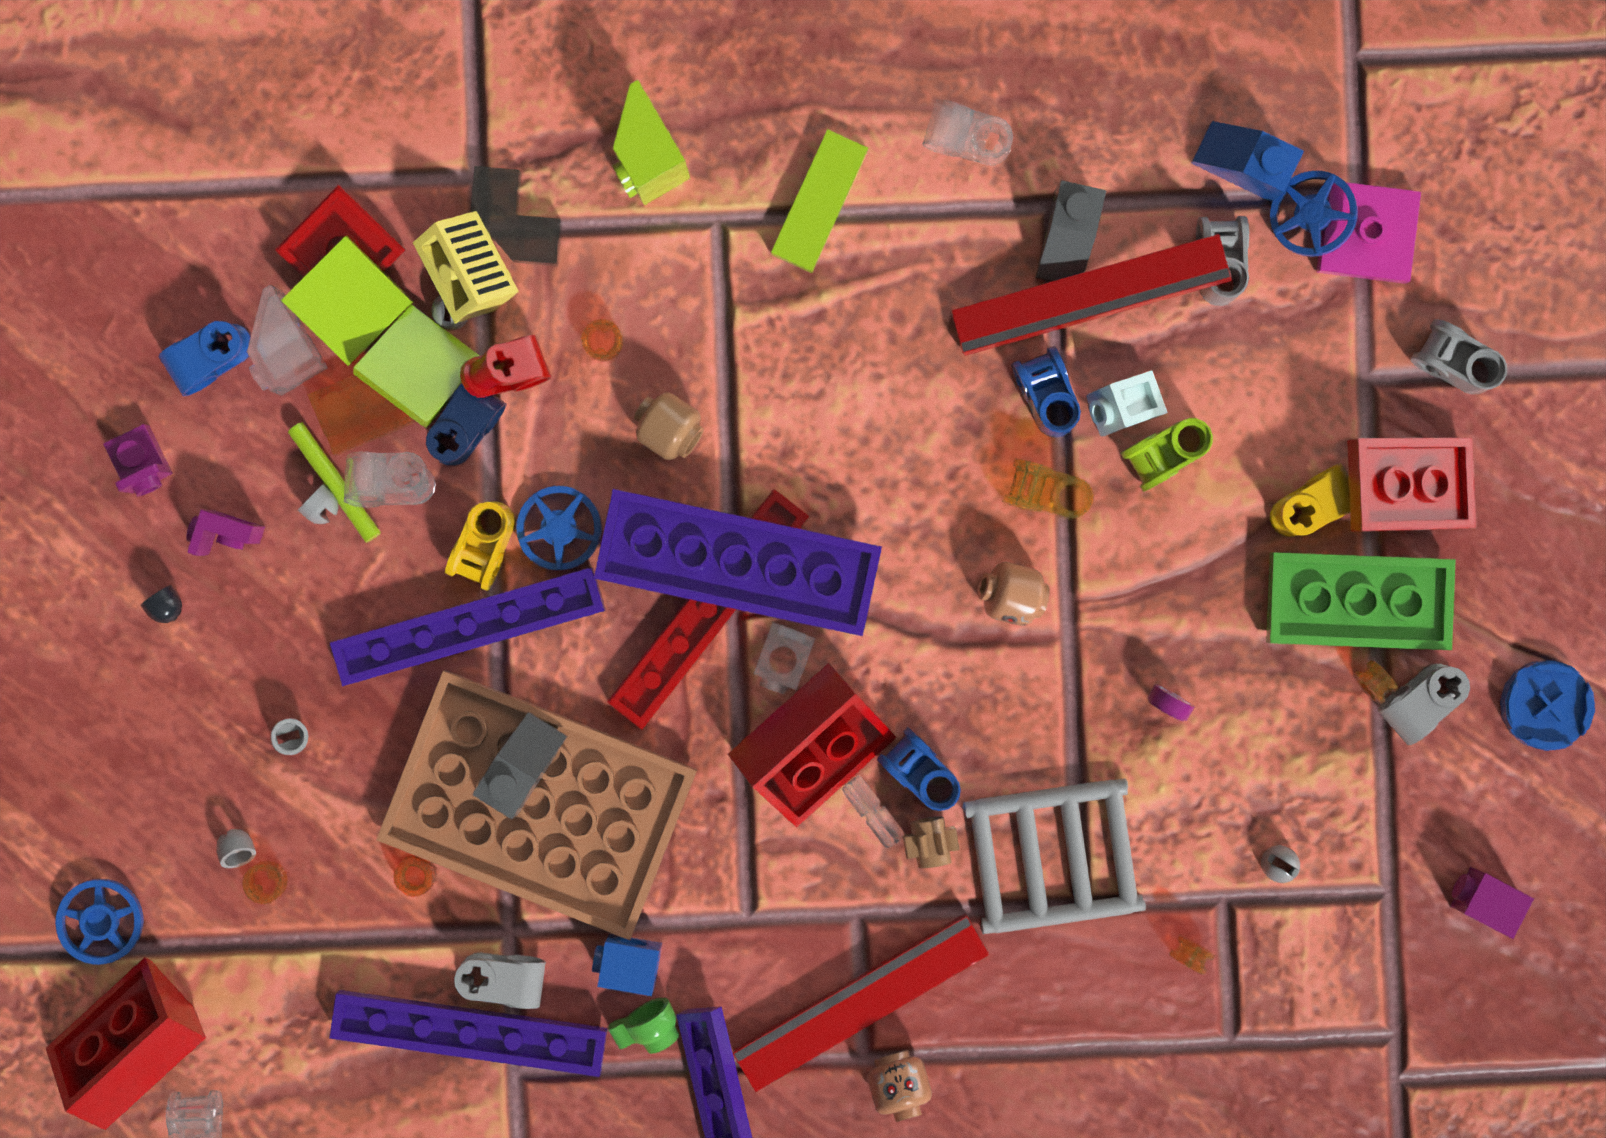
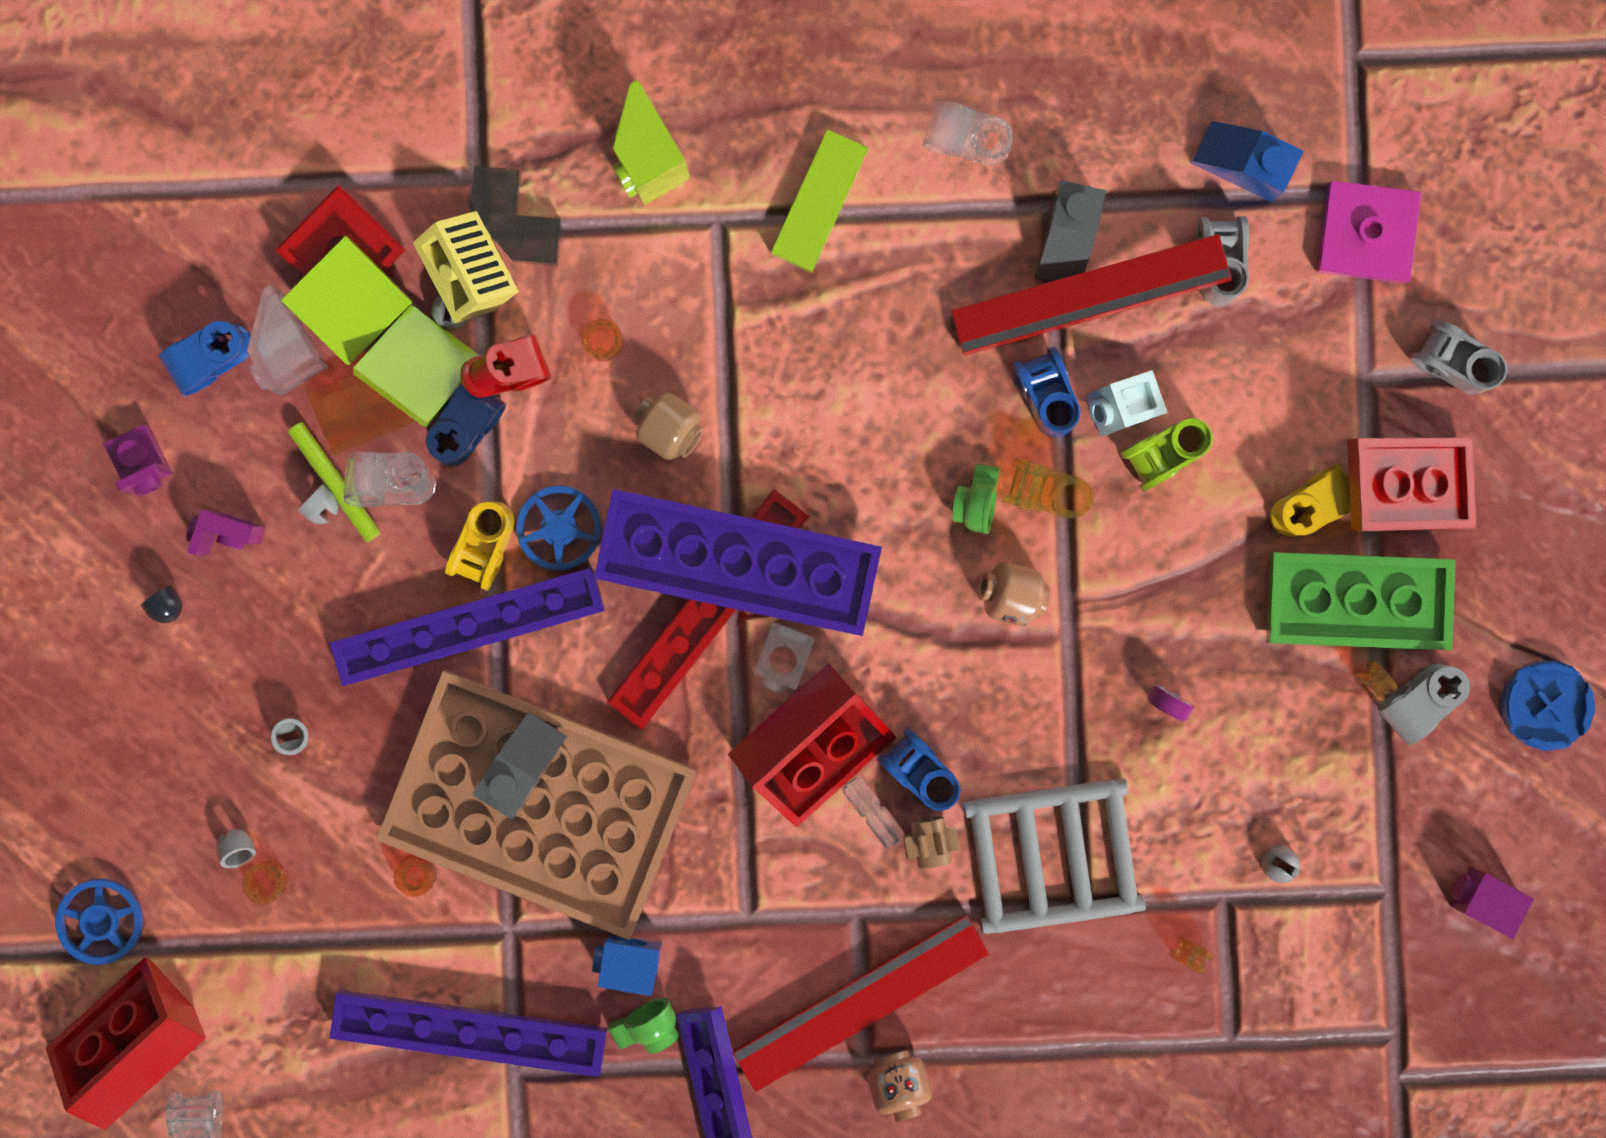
light grey piece [454,952,546,1009] -> none
blue wheel [1270,171,1358,257] -> none
none -> bright green piece [952,464,1001,534]

